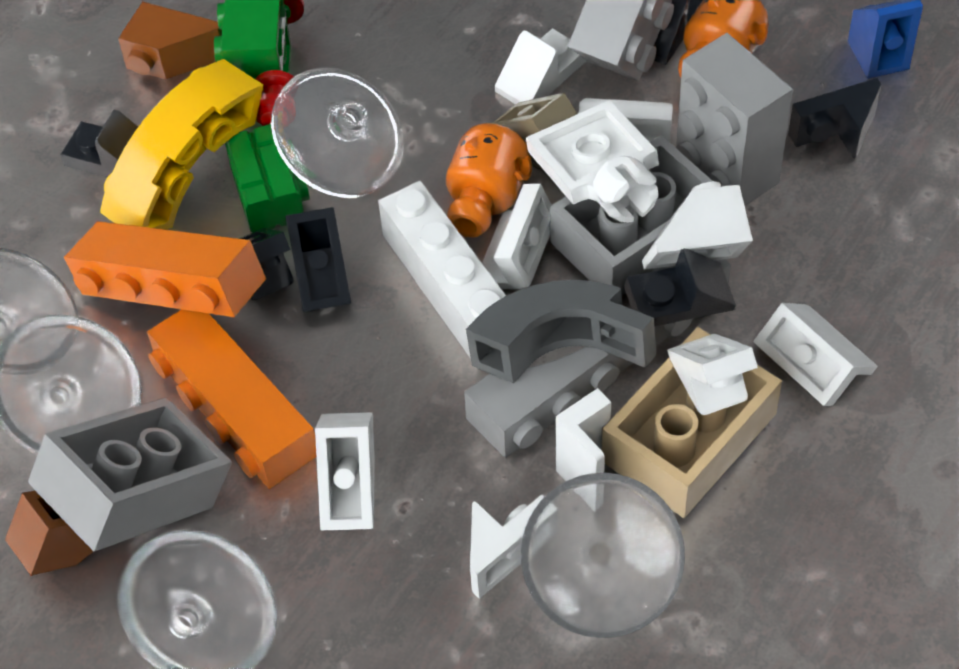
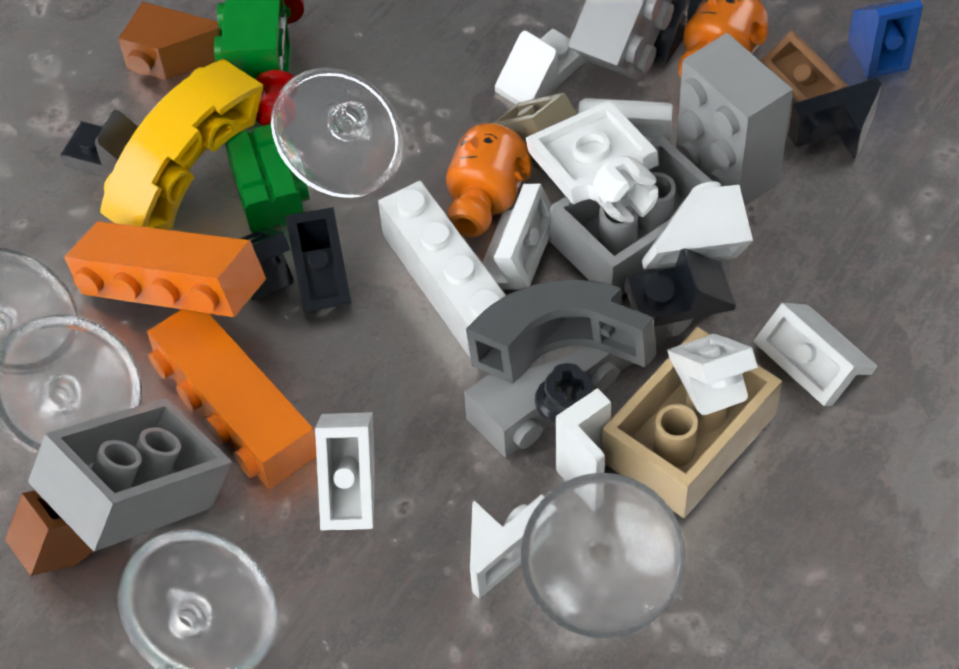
none -> black bush [535,363,592,423]
none -> medium nougat slope [760,30,849,102]

